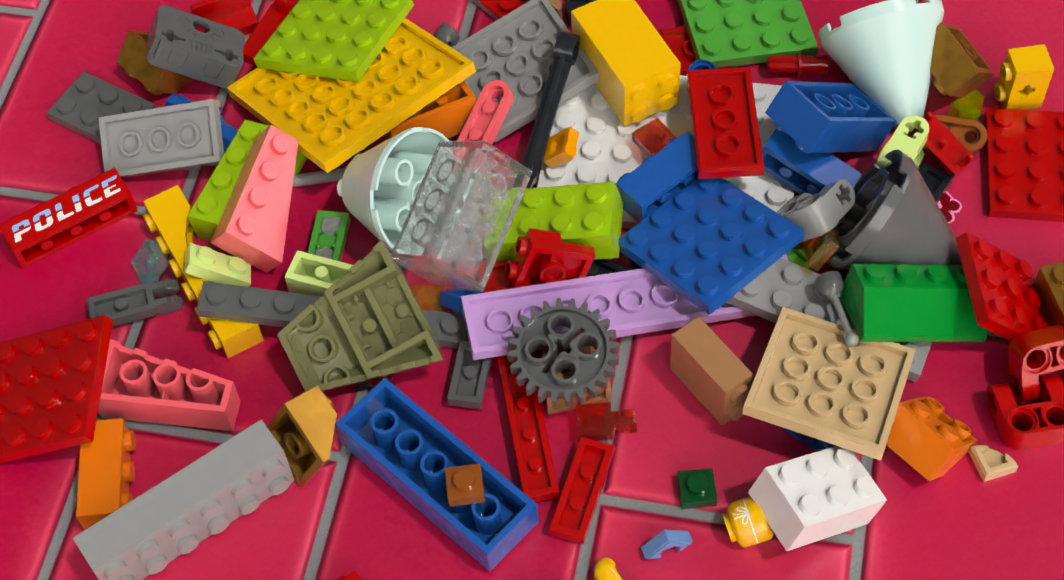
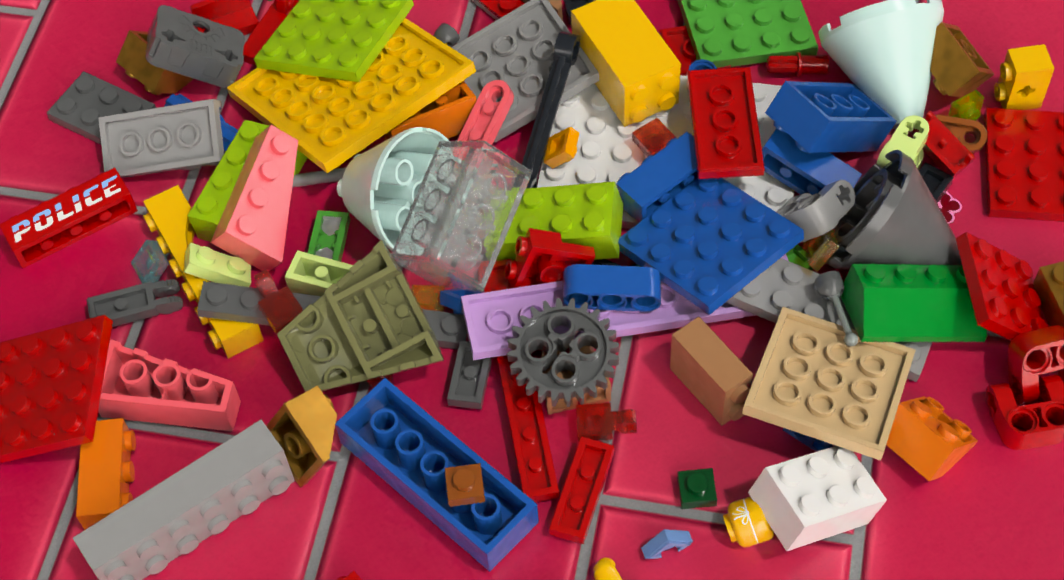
tan tile [968,445,1018,482] -> none
none -> clear red plate [254,269,303,334]
none -> blue beam [563,264,661,312]

